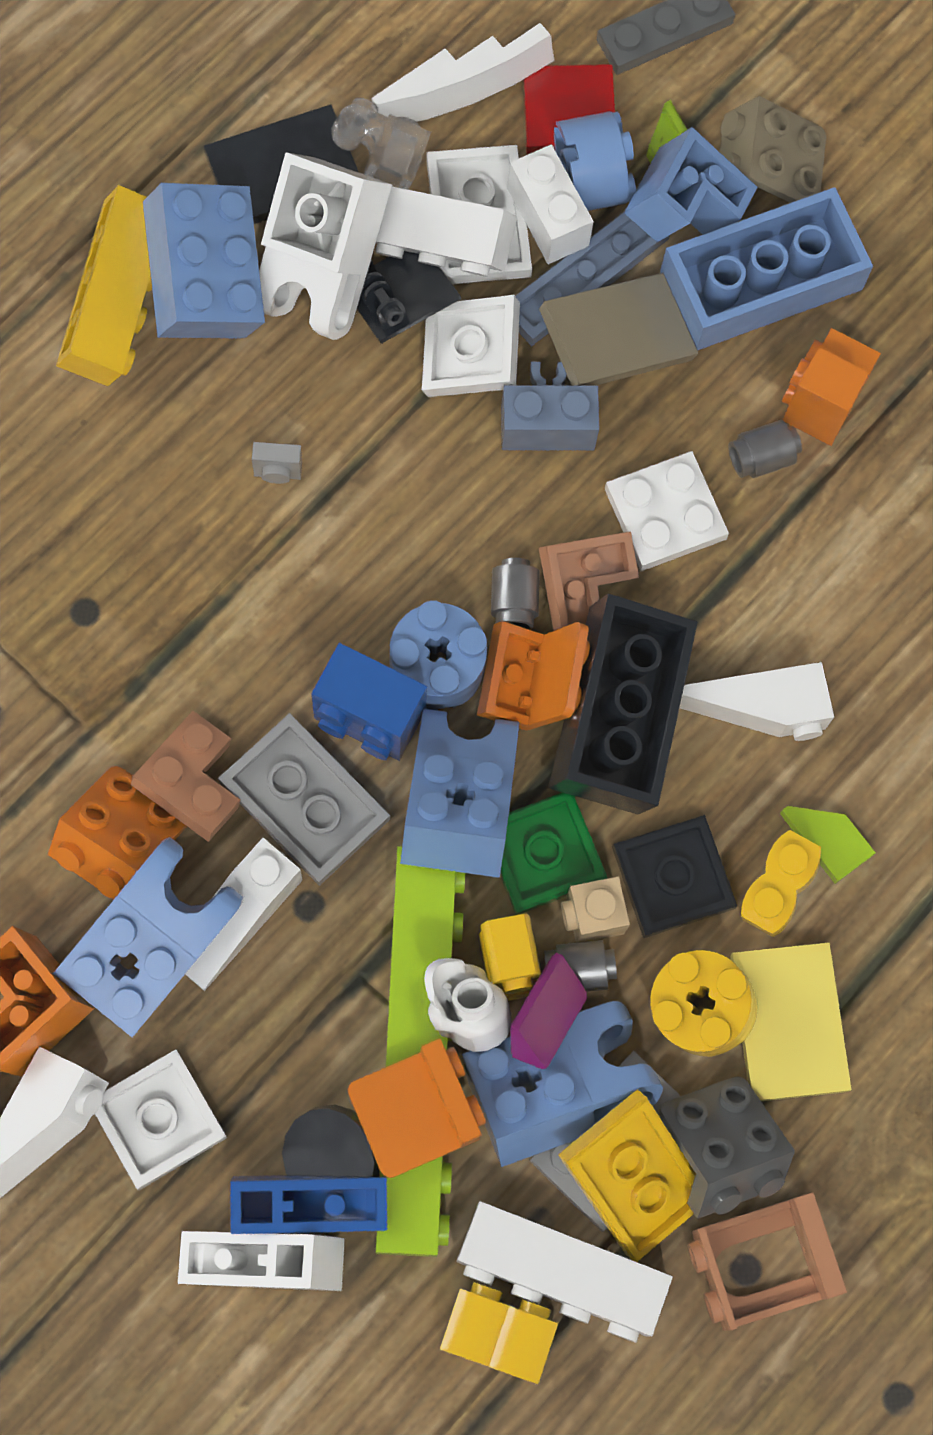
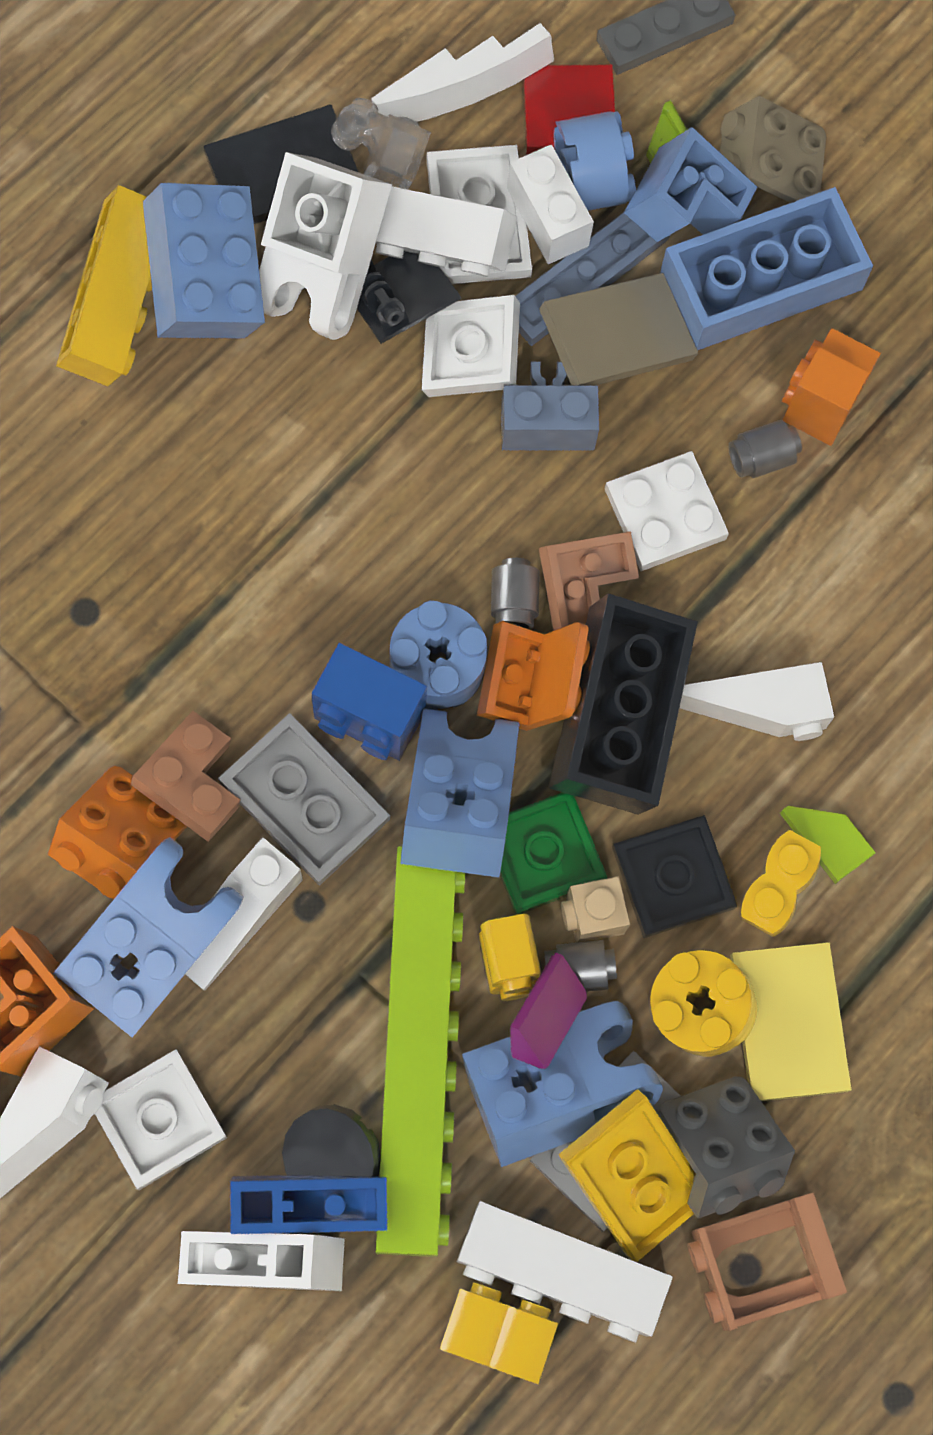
light grey plate [252,442,302,484] -> none
orange bracket [348,1038,486,1178] -> none
white head [425,958,512,1052] -> none

